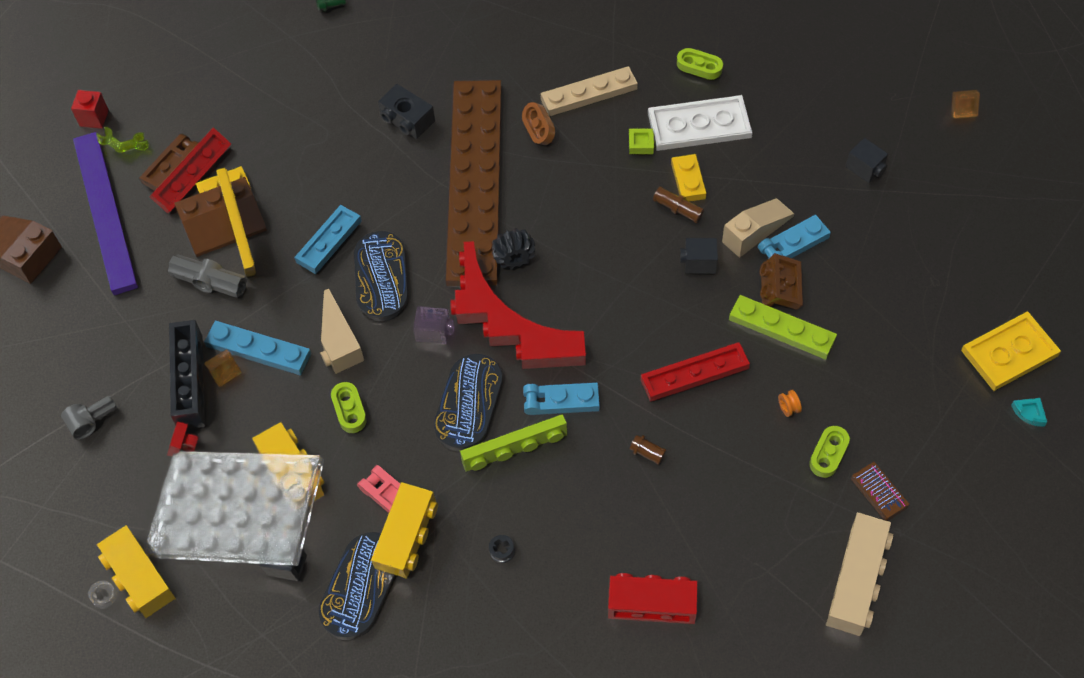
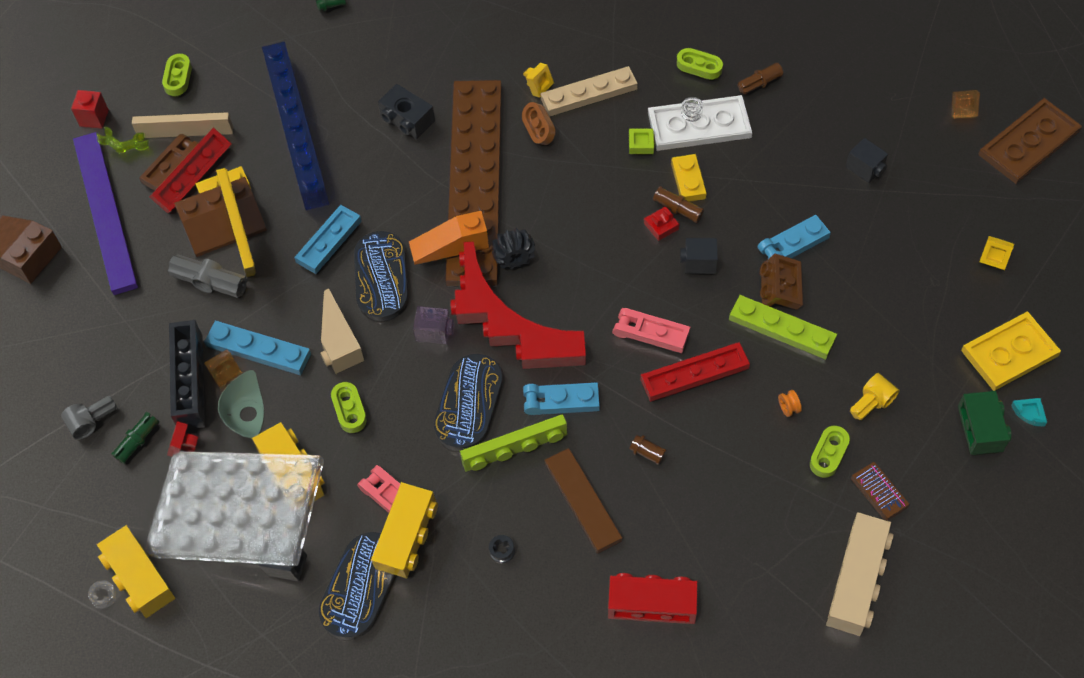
tan slope [722,198,794,258] -> none
none -> dark green pin [111,412,160,465]
none -> tan tile [132,112,233,138]
none -> lime plate [162,54,192,96]
none -> sand green piece [218,370,264,438]
none -> clear blue brick [262,41,329,210]
none -> orange slope [409,211,489,265]
none -> yellow tile [523,63,554,98]
none -> reddish brown tile [545,448,622,554]
none -> coral plate [612,308,690,353]
none -> red tile [644,207,679,241]
none -> clear bush [681,97,703,122]
none -> reddish brown axle [738,63,783,94]
none -> yellow axle [850,373,900,420]
none -> dark green brick [958,391,1011,455]
none -> reddish brown tile [978,98,1082,184]
none -> yellow tile [979,236,1014,270]

